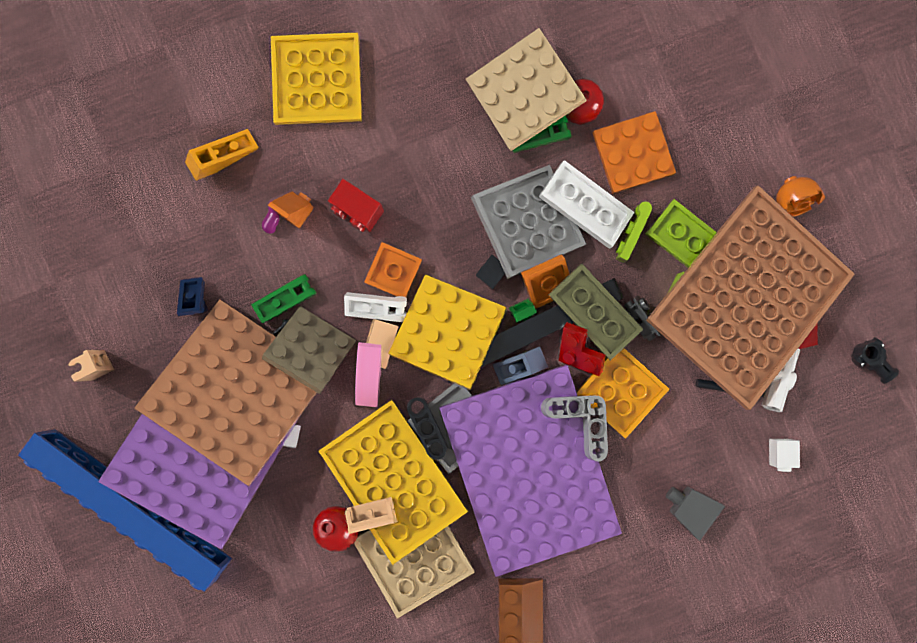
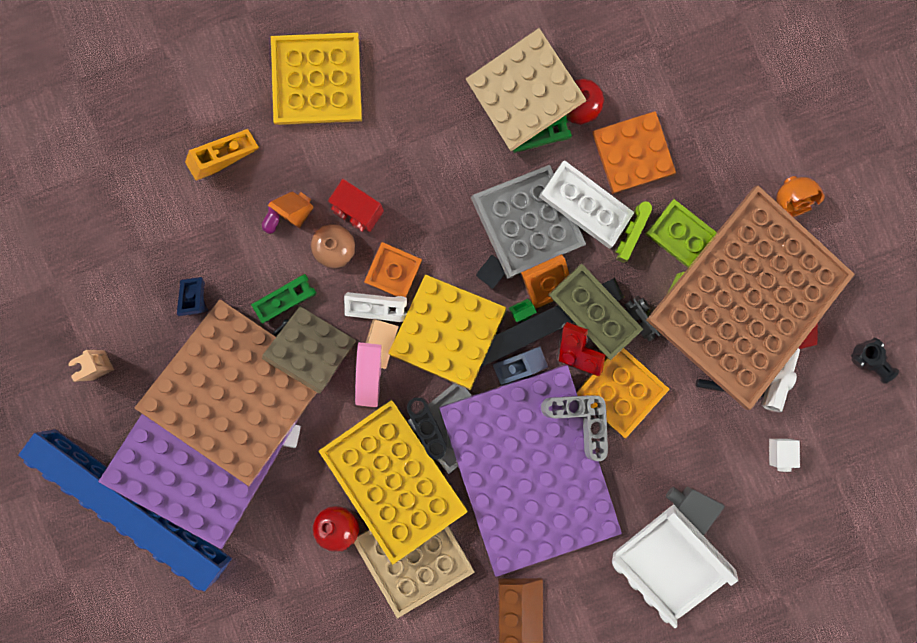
light nougat hinge [345,497,397,534] -> none
none -> nougat cylinder [311,224,356,269]
none -> white panel [612,504,738,628]

